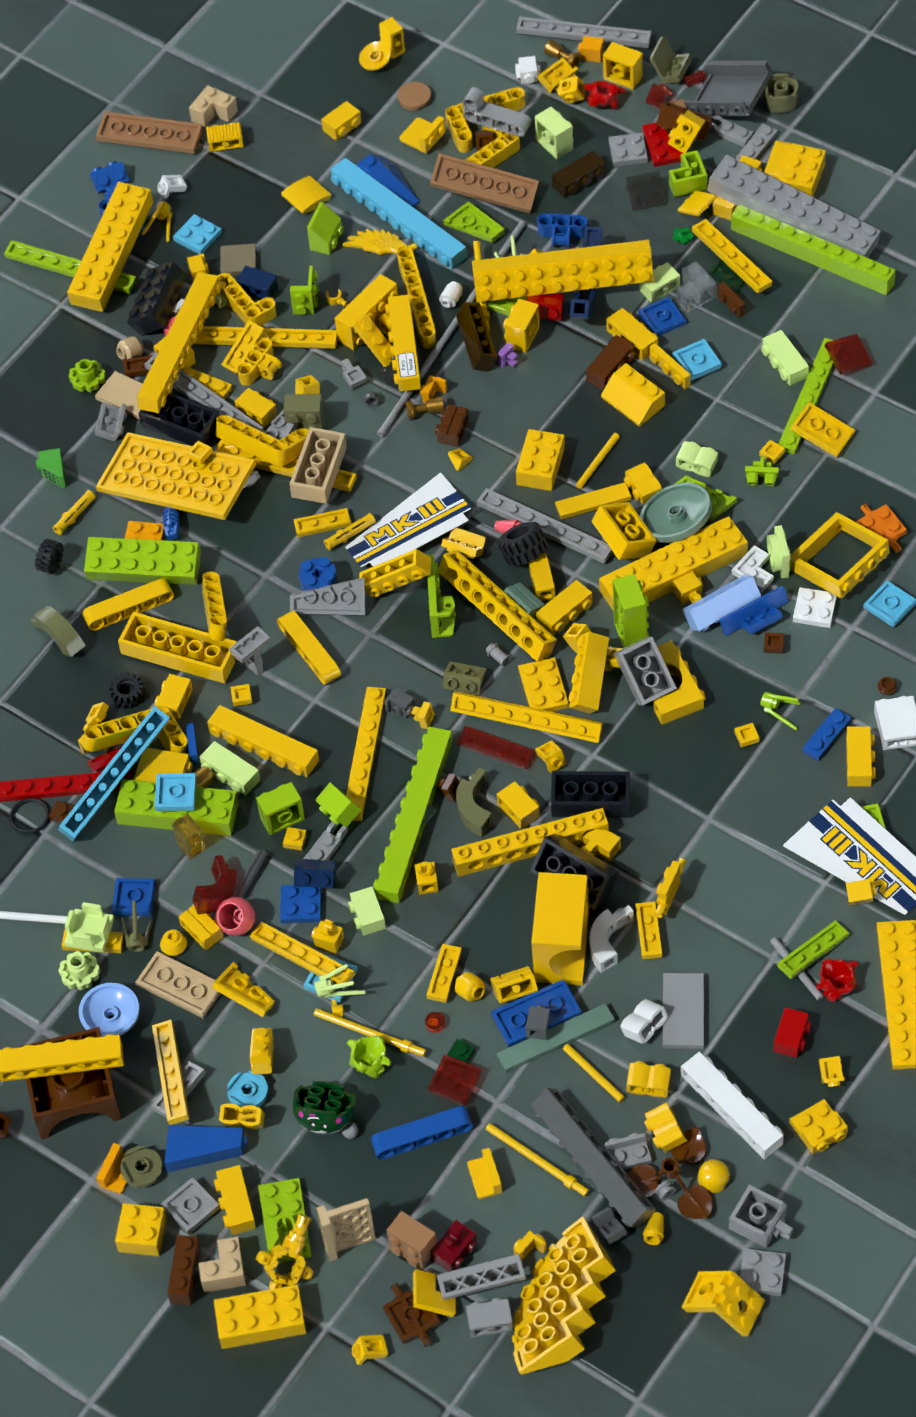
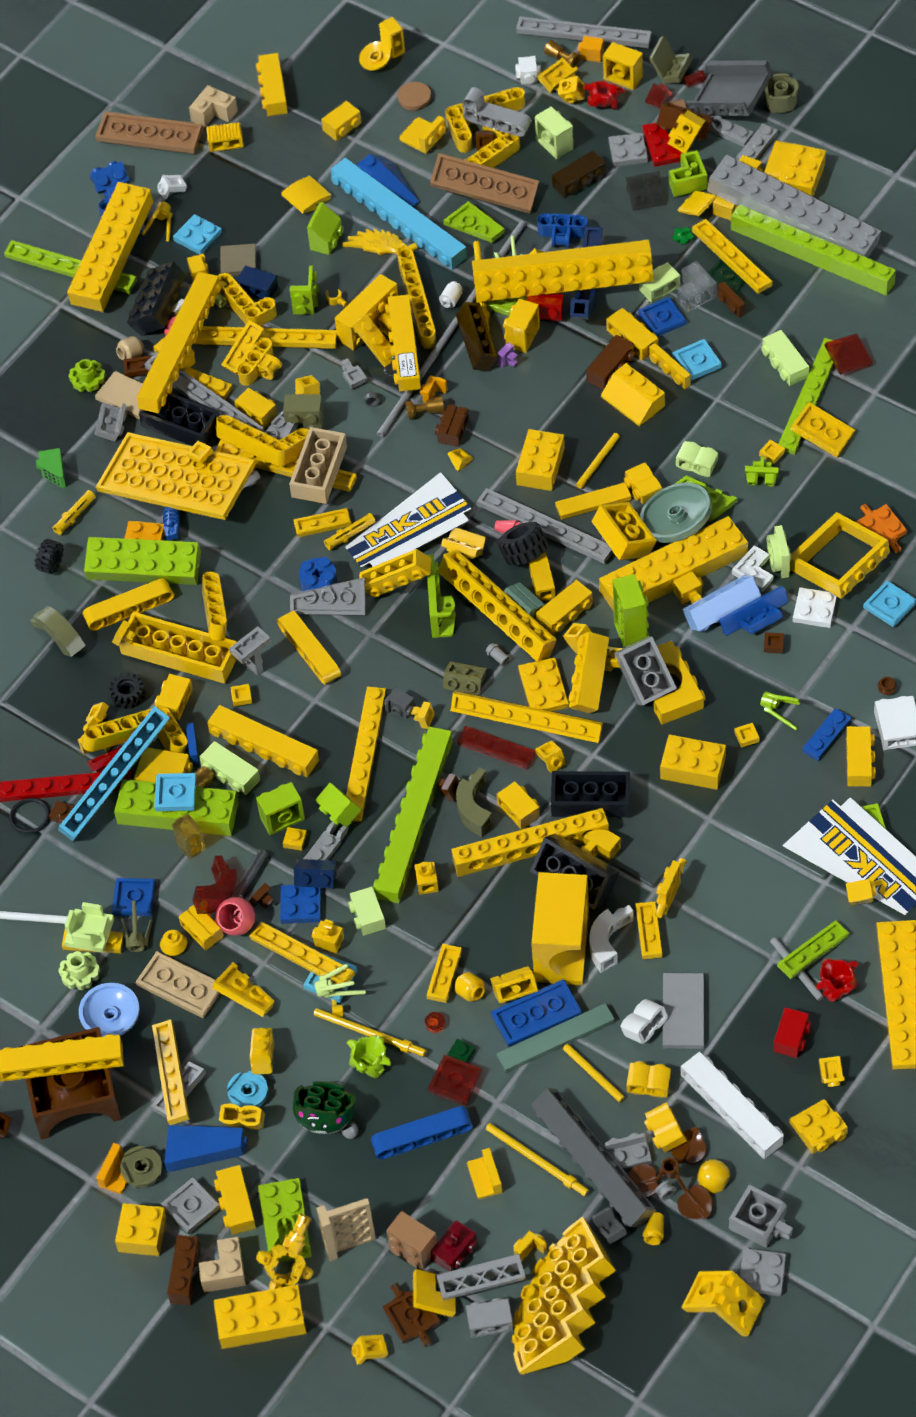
dark grey brick [525,1006,551,1040] -> none
none -> yellow tile [112,620,135,646]
none -> reddish brown tile [249,883,273,908]
none -> yellow brick [256,53,287,116]
none -> yellow brick [660,735,726,790]

